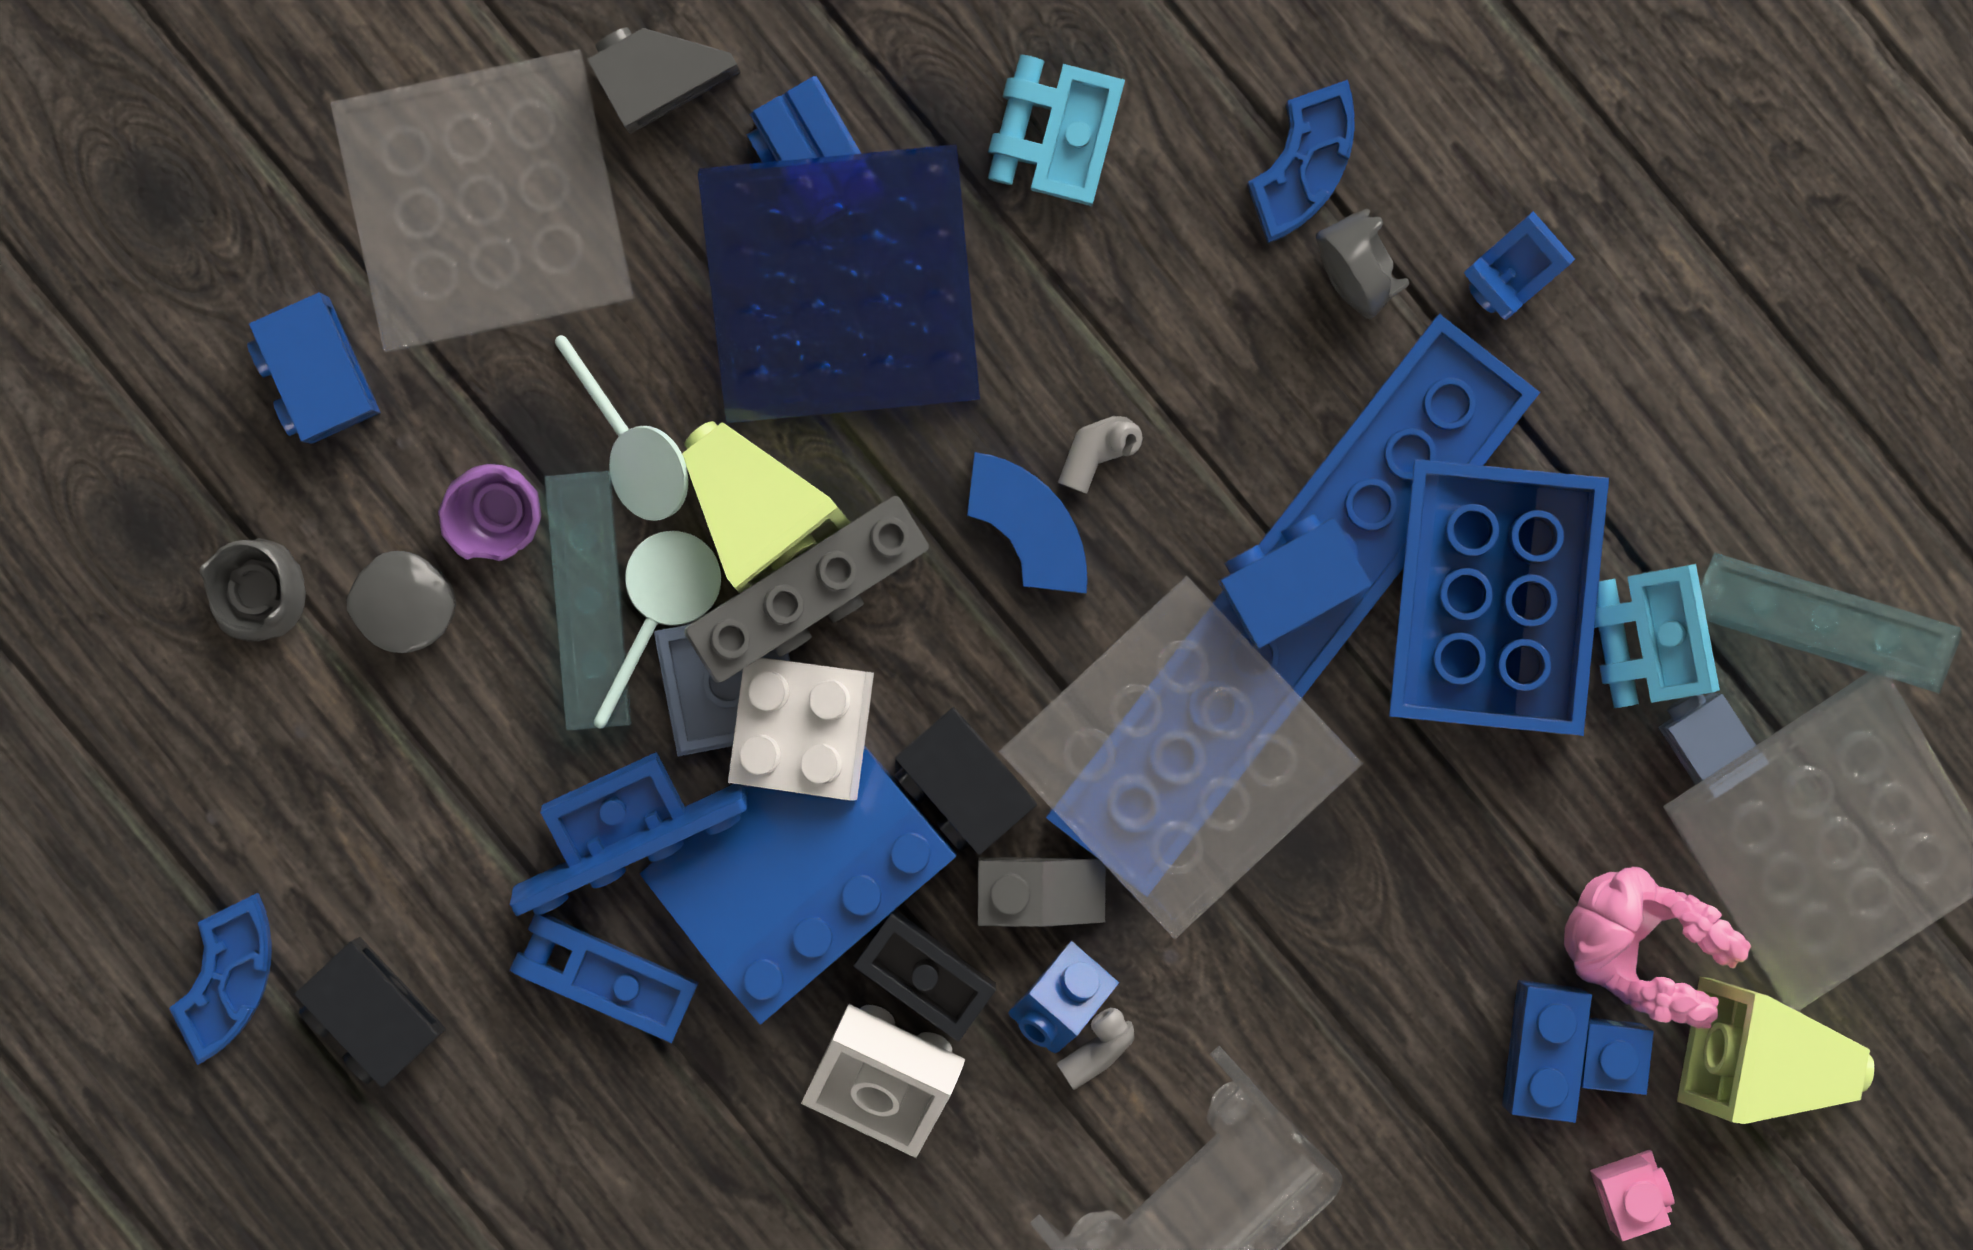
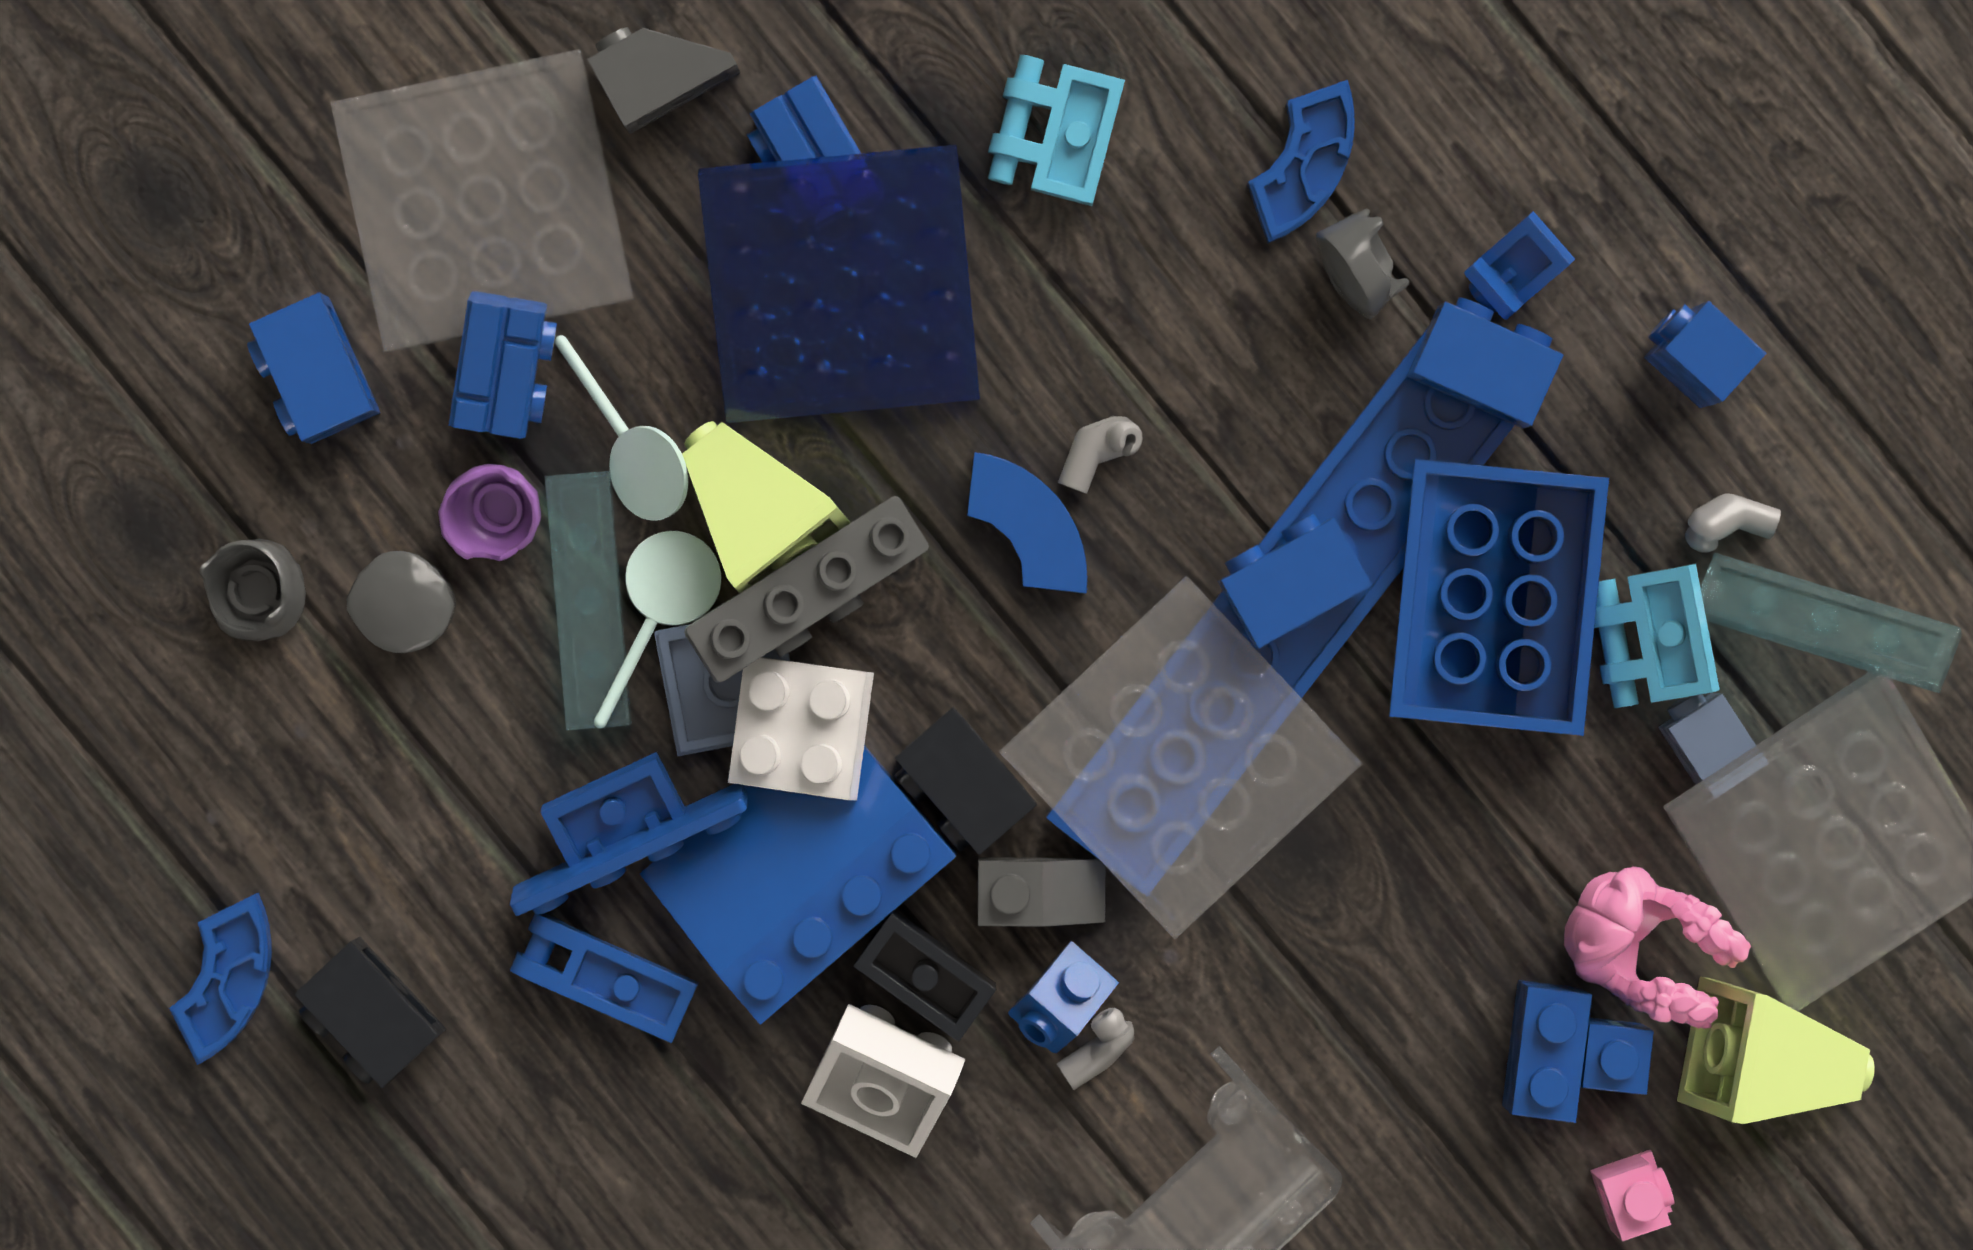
none -> blue brick [449,291,557,439]
none -> blue brick [1406,297,1564,429]
none -> blue brick [1644,301,1767,408]
none -> light grey arm [1685,493,1781,553]

